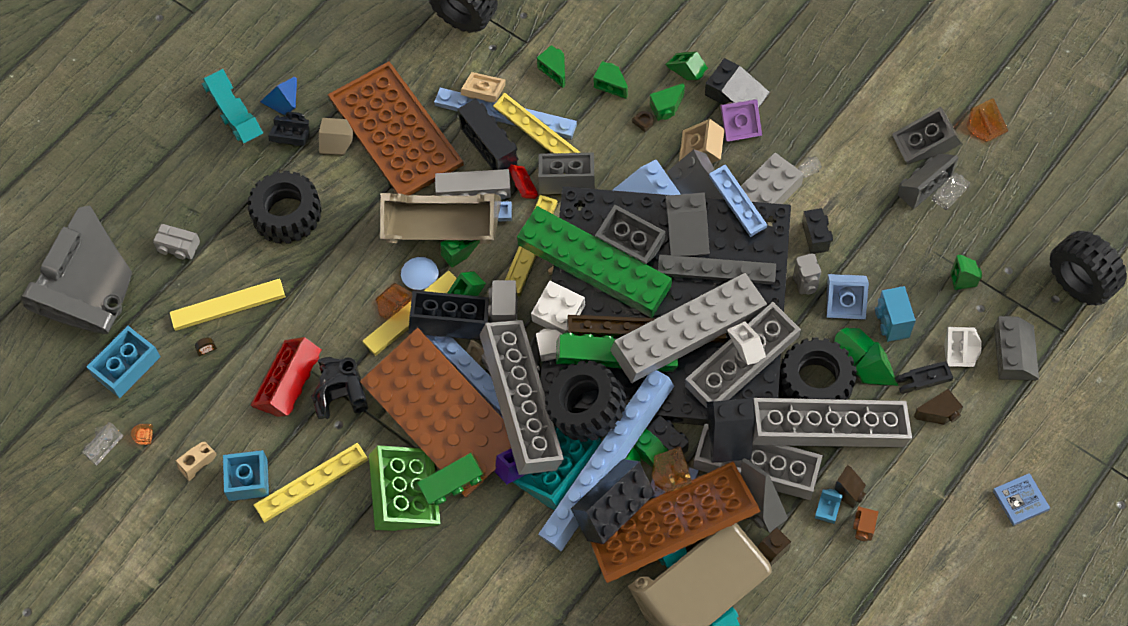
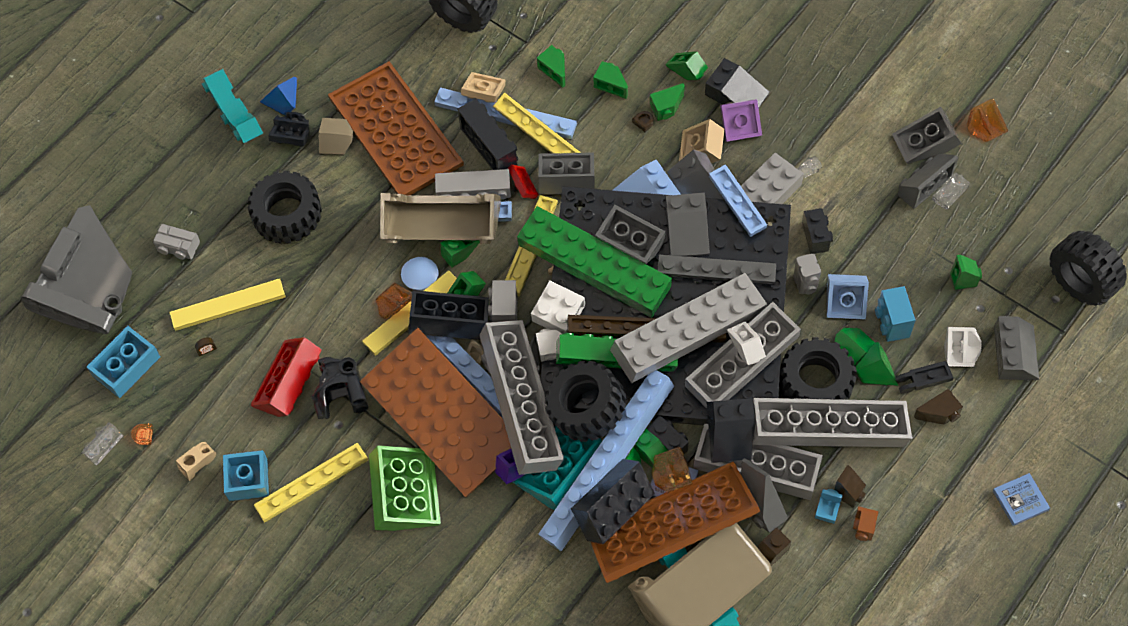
green brick [418,453,485,506] -> none

